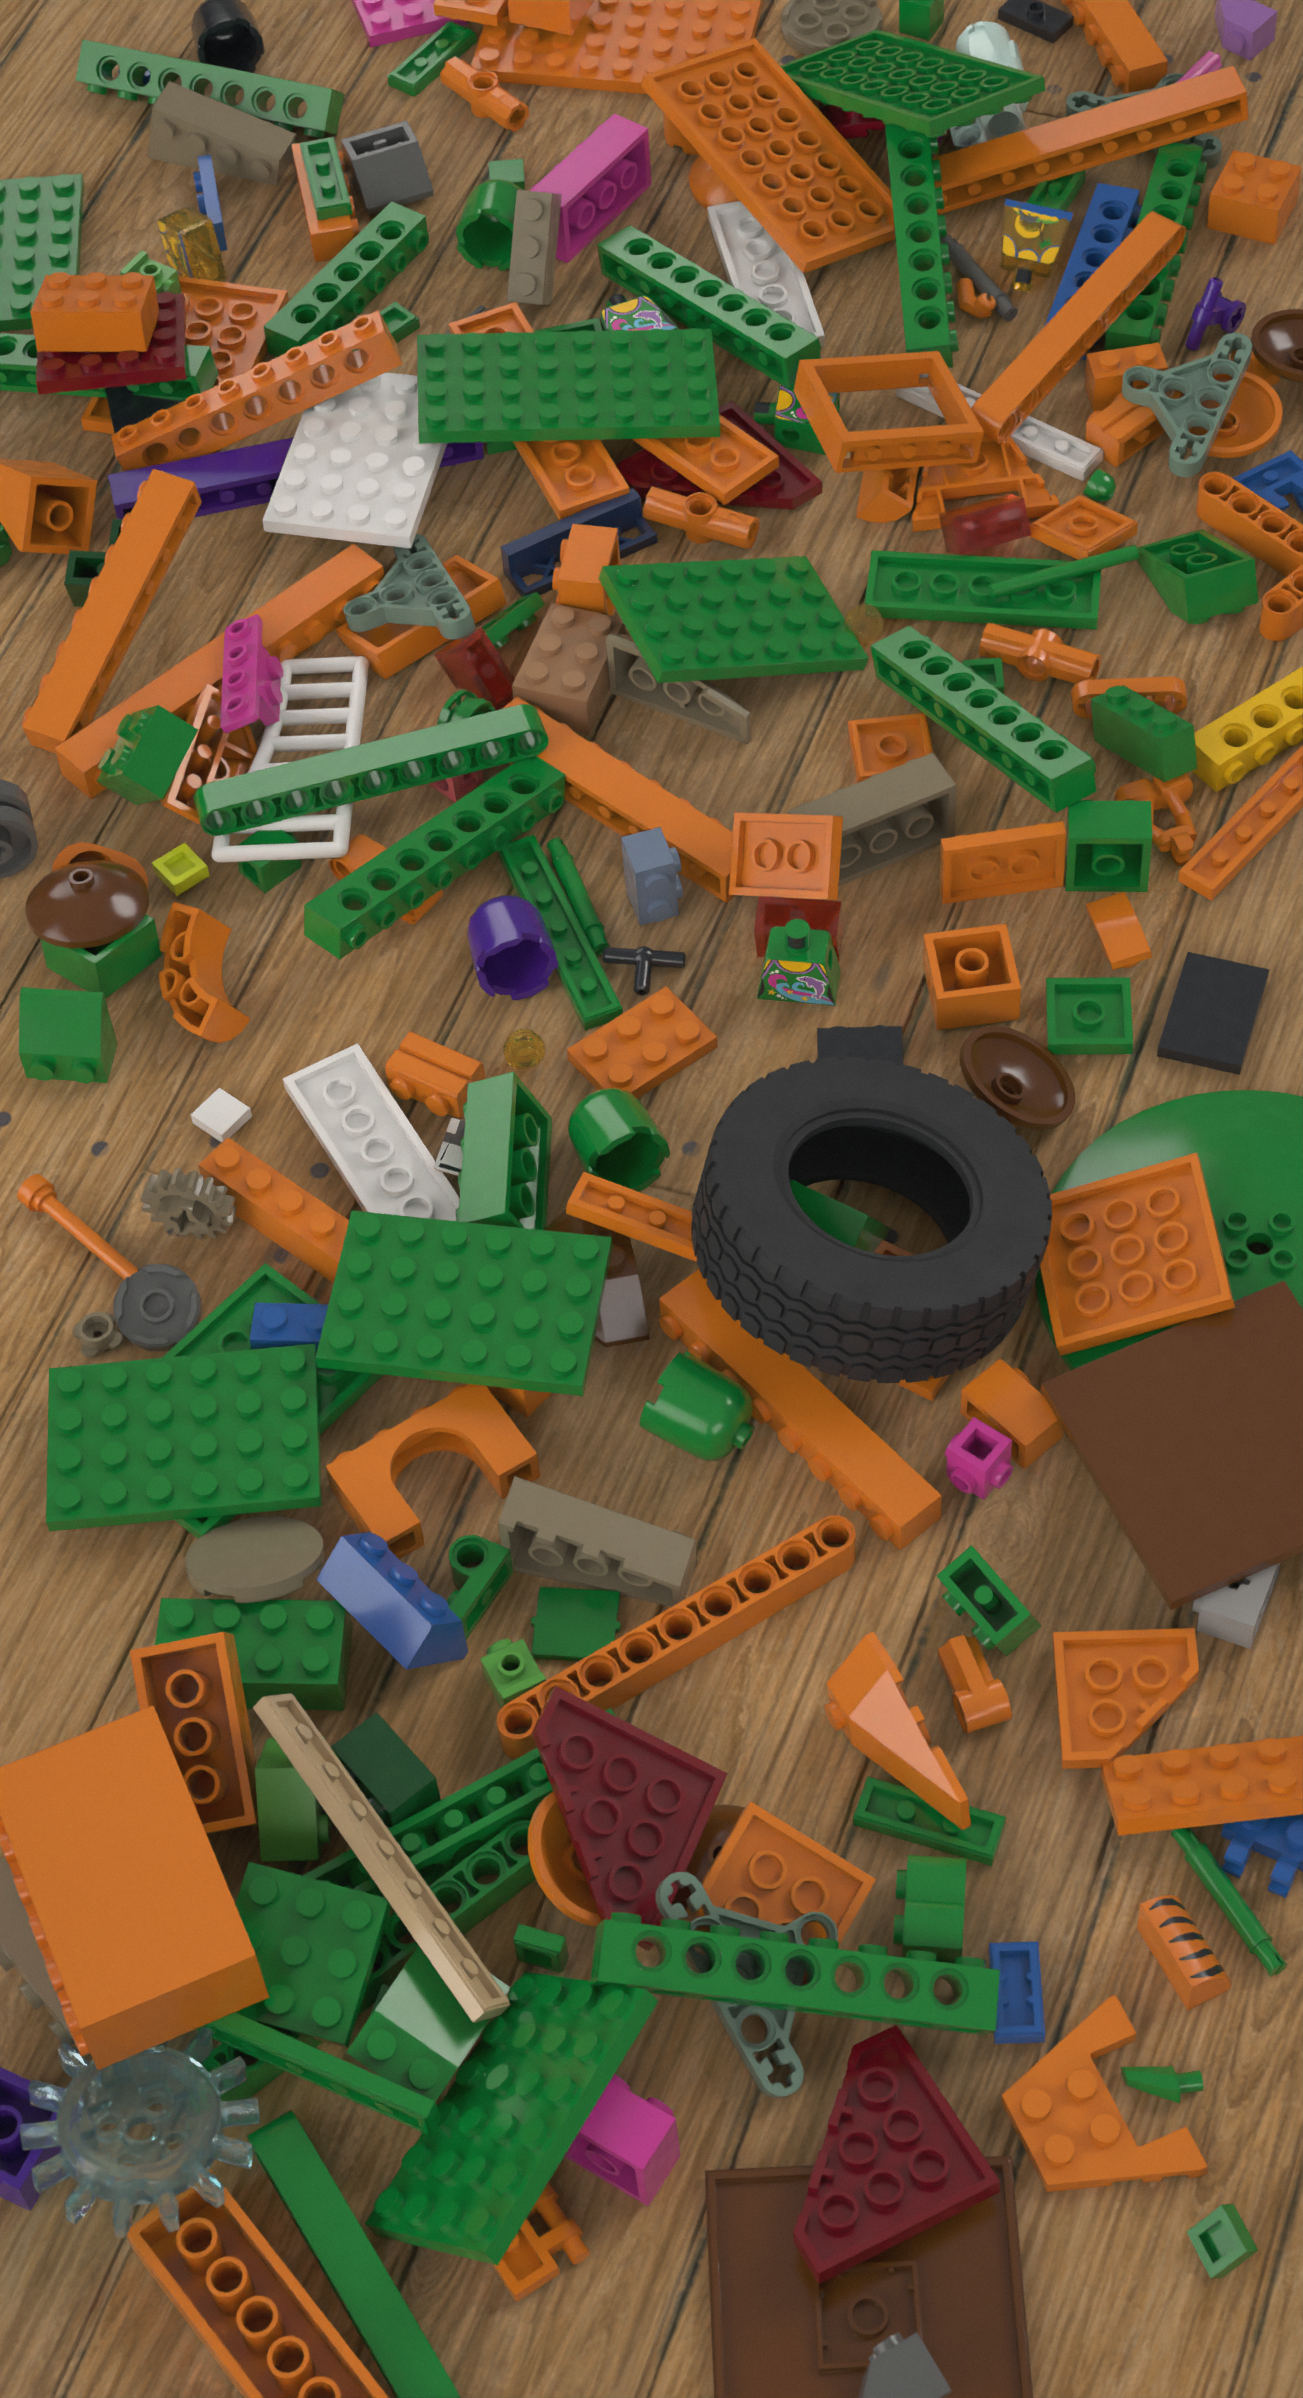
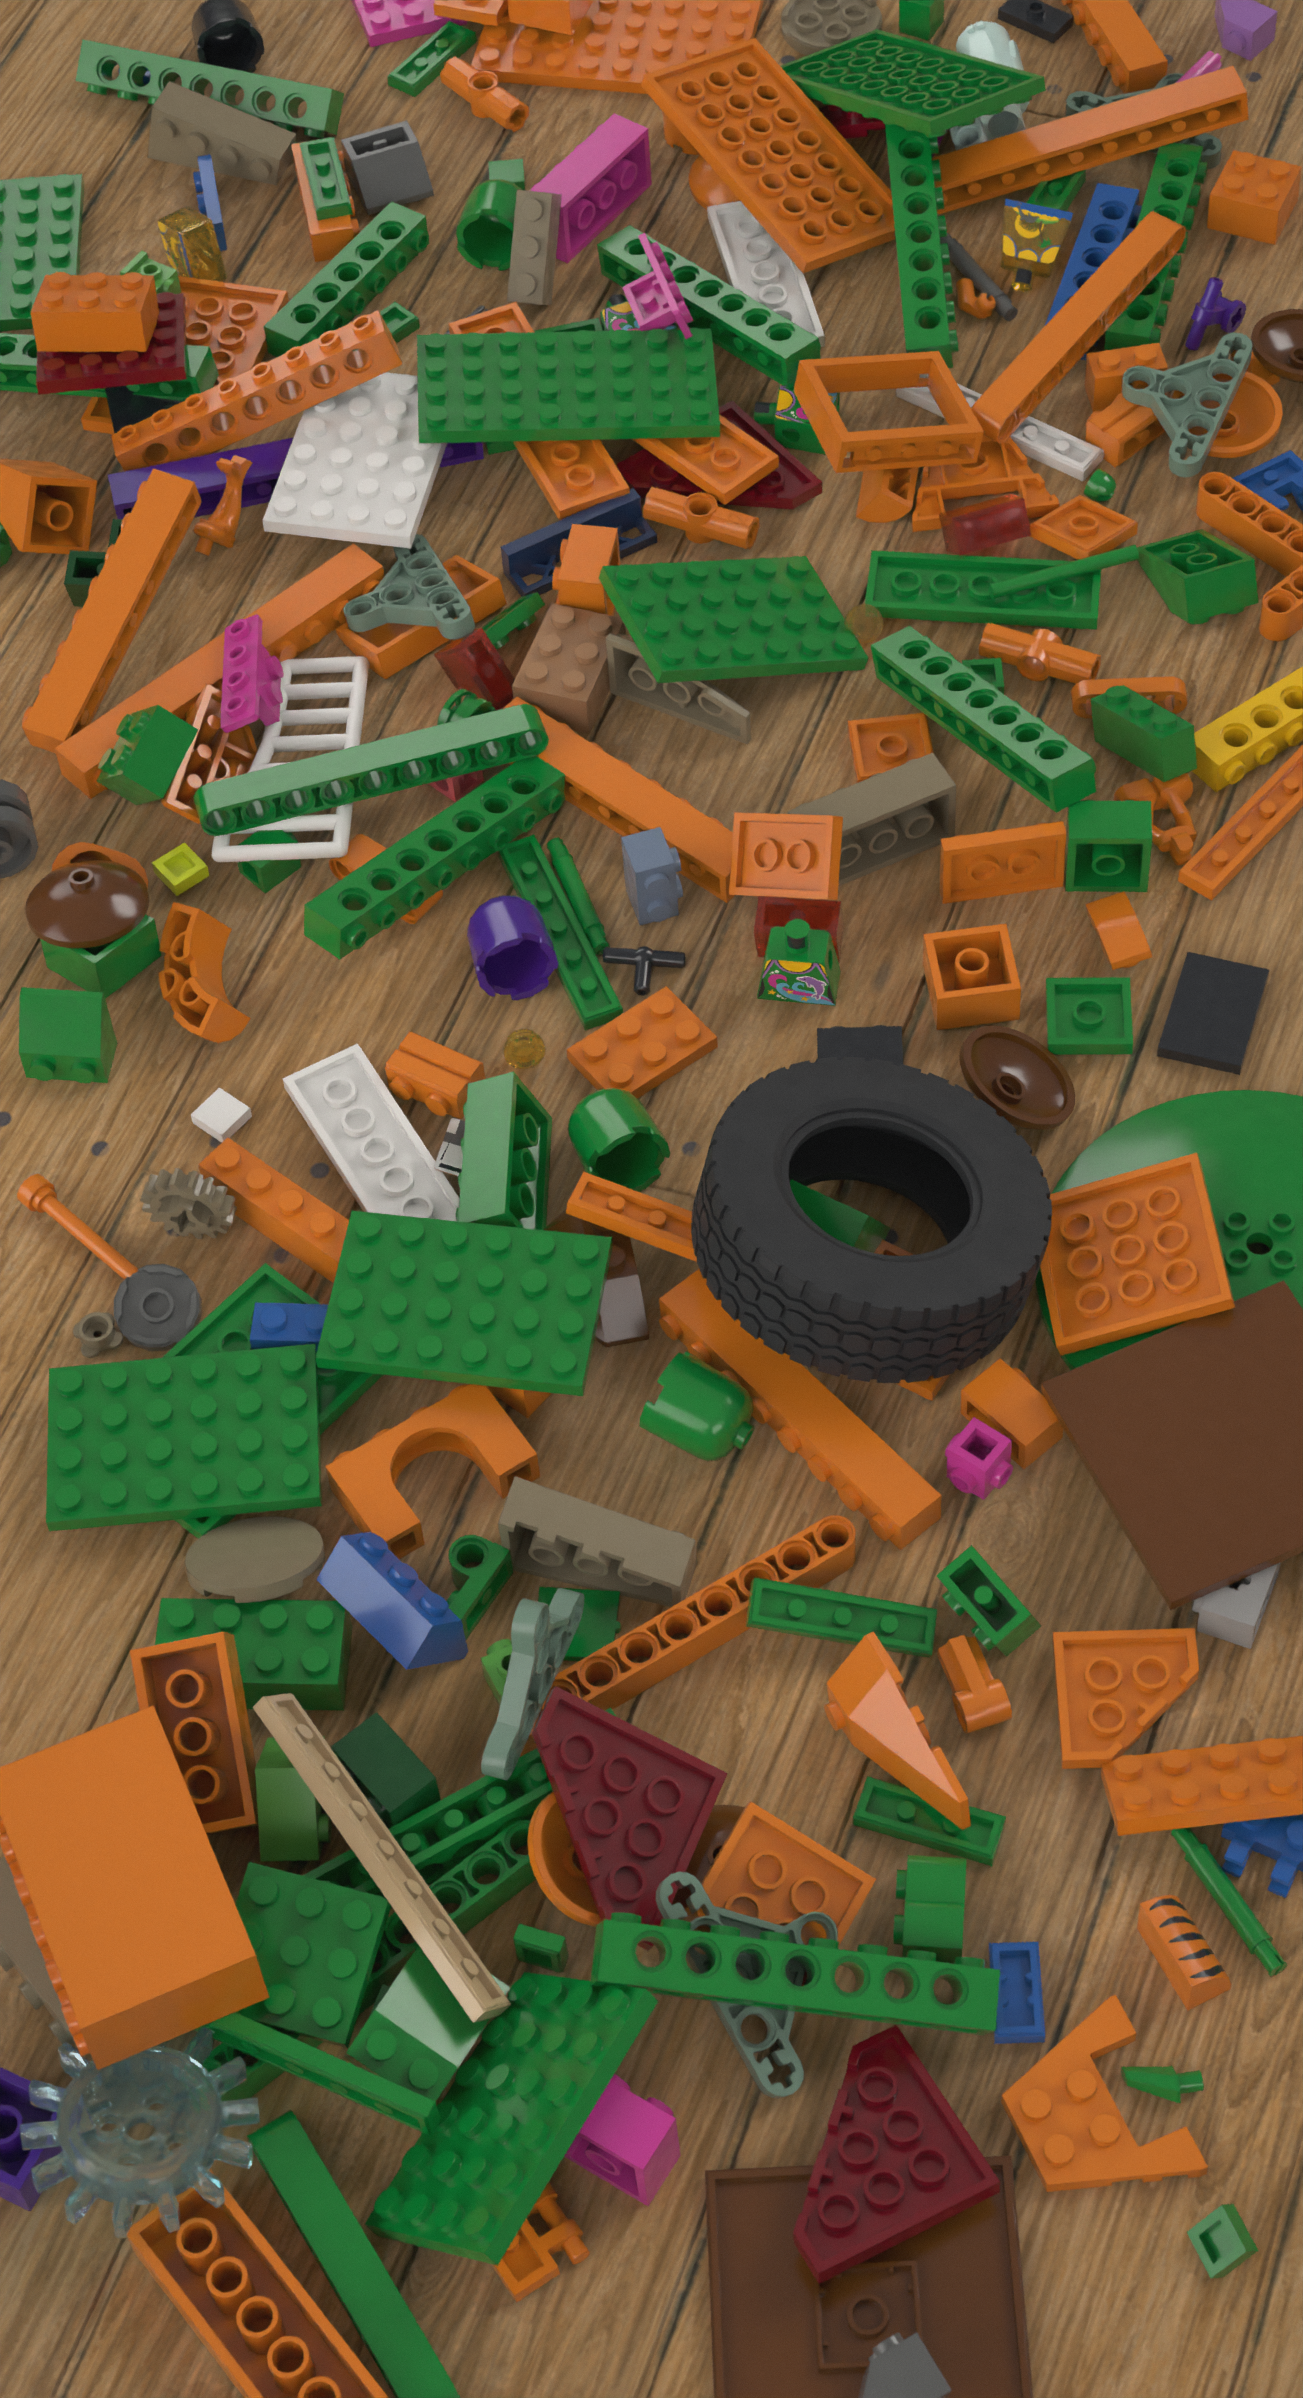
none -> orange animal [192,455,253,556]
none -> sand green beam [481,1588,584,1780]
none -> dark pink bracket [622,233,693,339]
none -> green tile [745,1577,938,1658]

